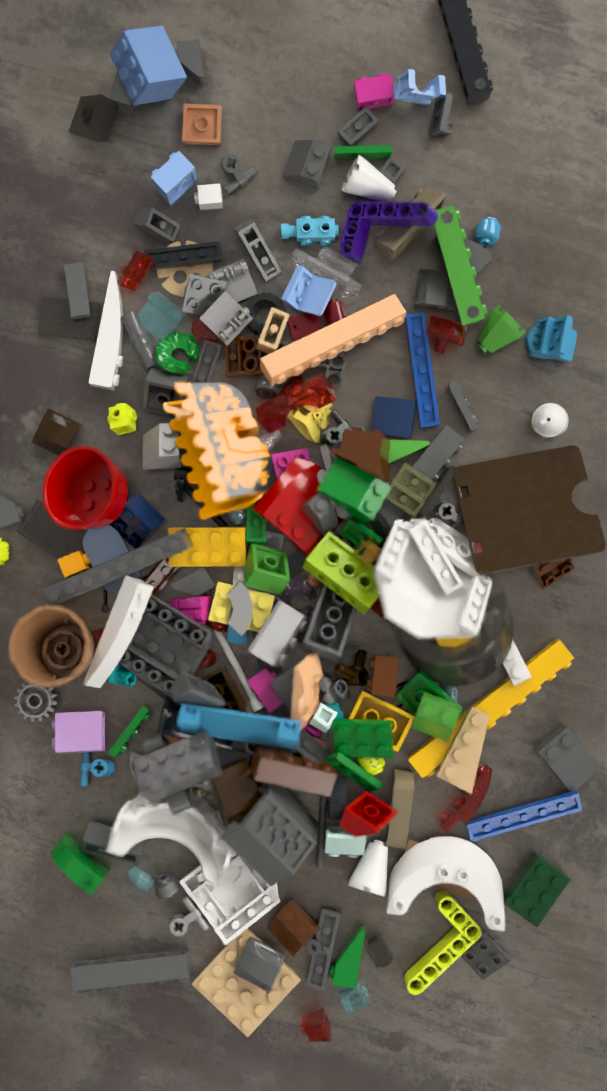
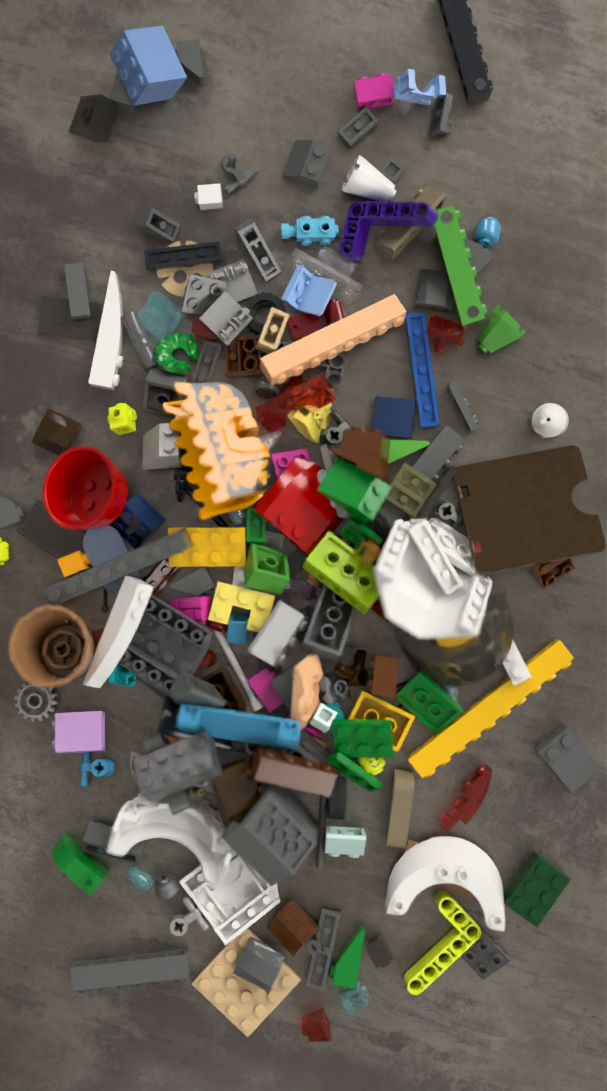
green plate [108,704,151,757] -> none
clear red tile [117,251,154,291] -> none
light blue container [151,151,198,206] -> none
nougat plate [182,104,222,145] -> none
light grey tile [227,581,253,636] -> none
dark grey slope [300,493,339,537] -> none
green tile [334,145,392,160] -> none
red slope [339,791,398,837] -> none
white cone [348,839,388,897] -> none
bright green slope [412,692,461,742] -> none
tan wing [436,706,490,794] -> none
plate [465,790,583,842] -> none
dark azure piece [525,315,577,362] -> none

